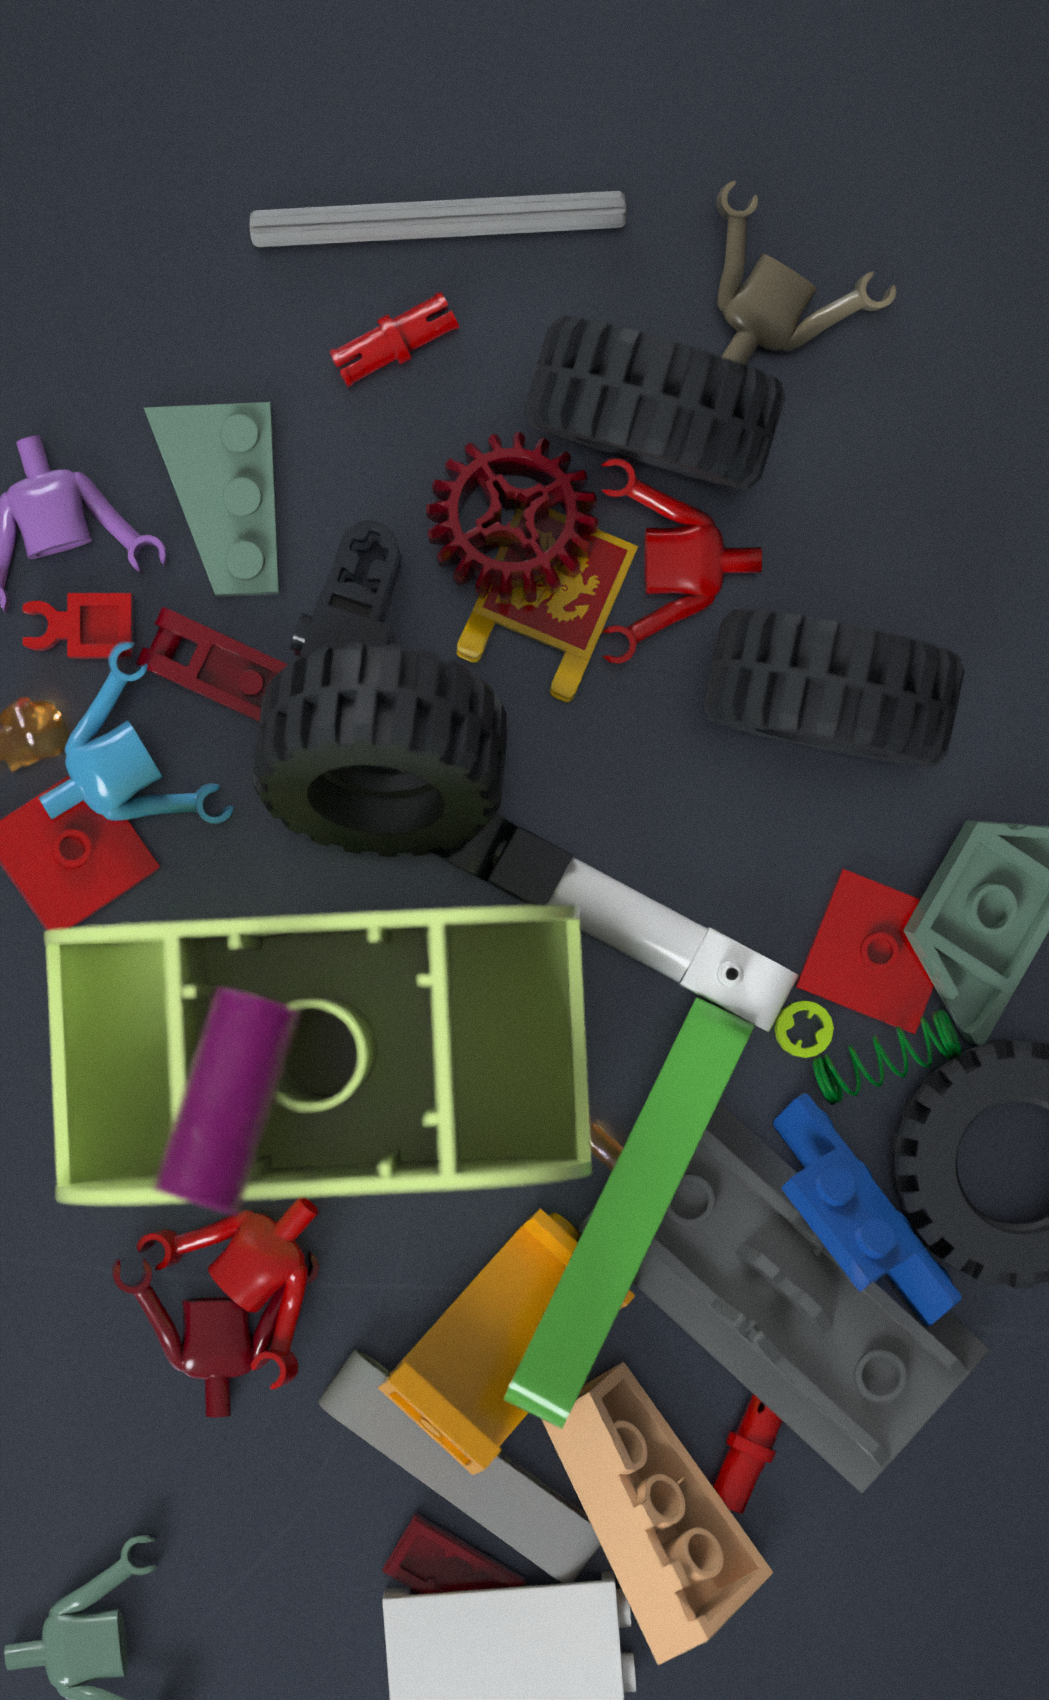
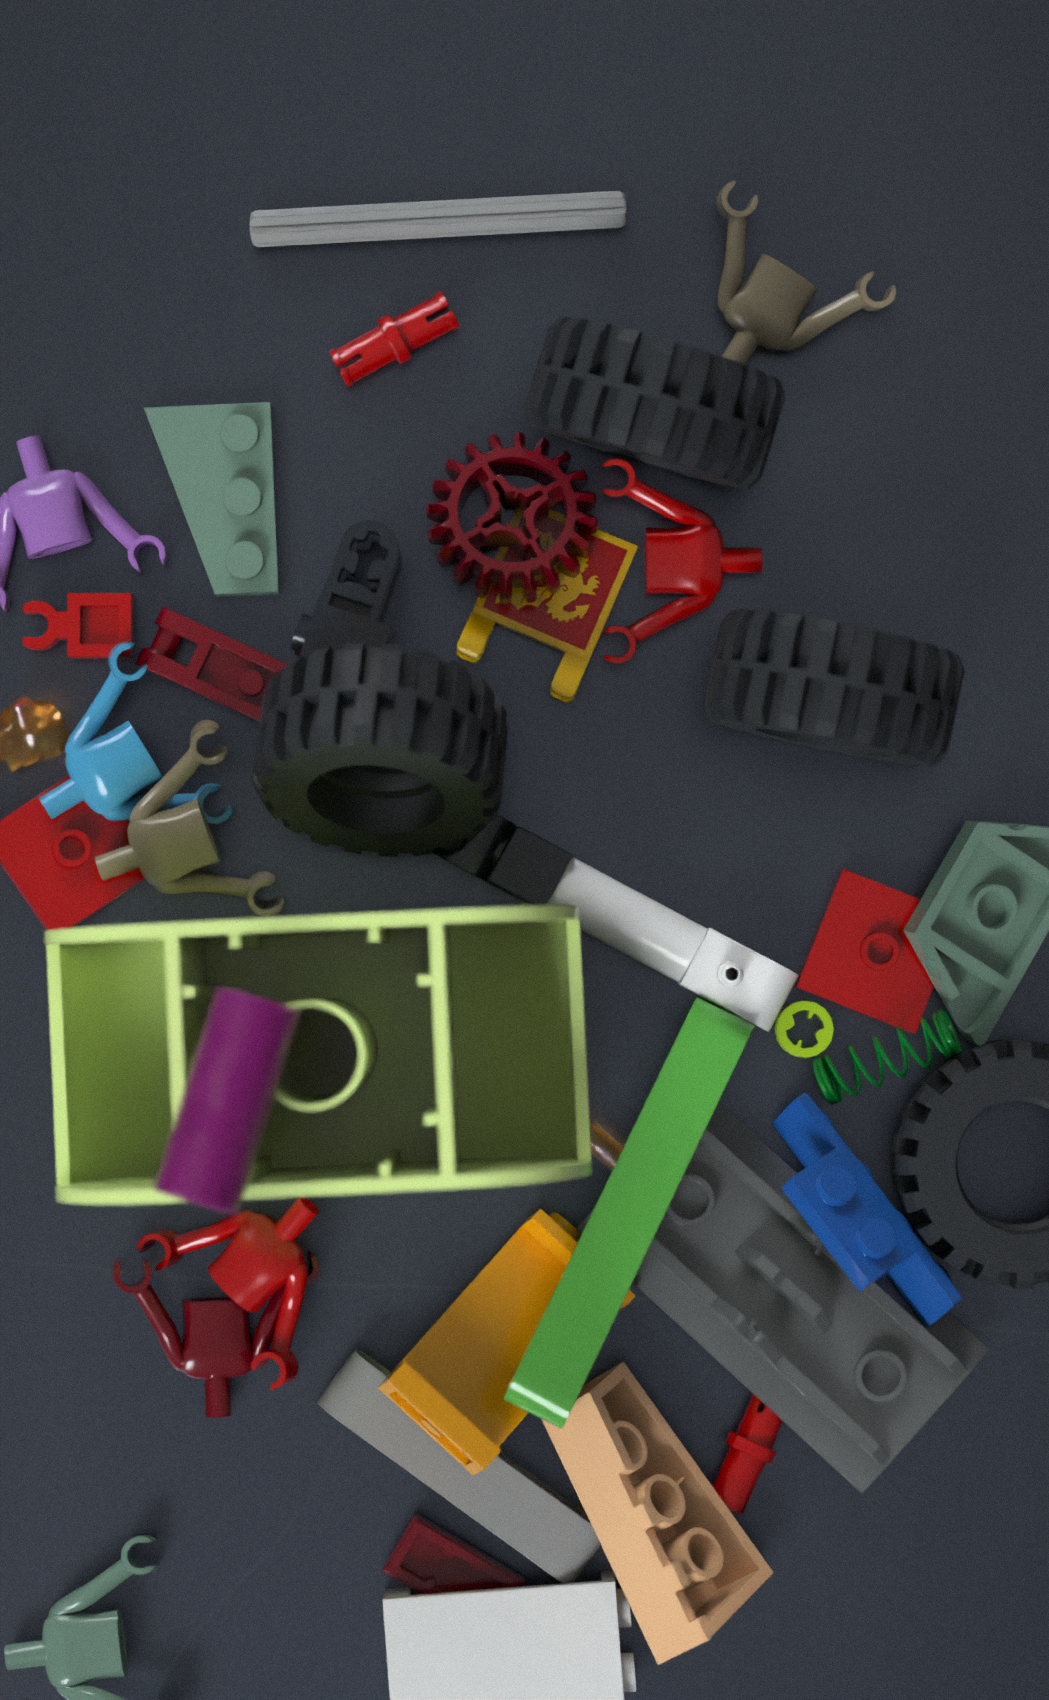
none -> dark tan piece [95,720,284,917]

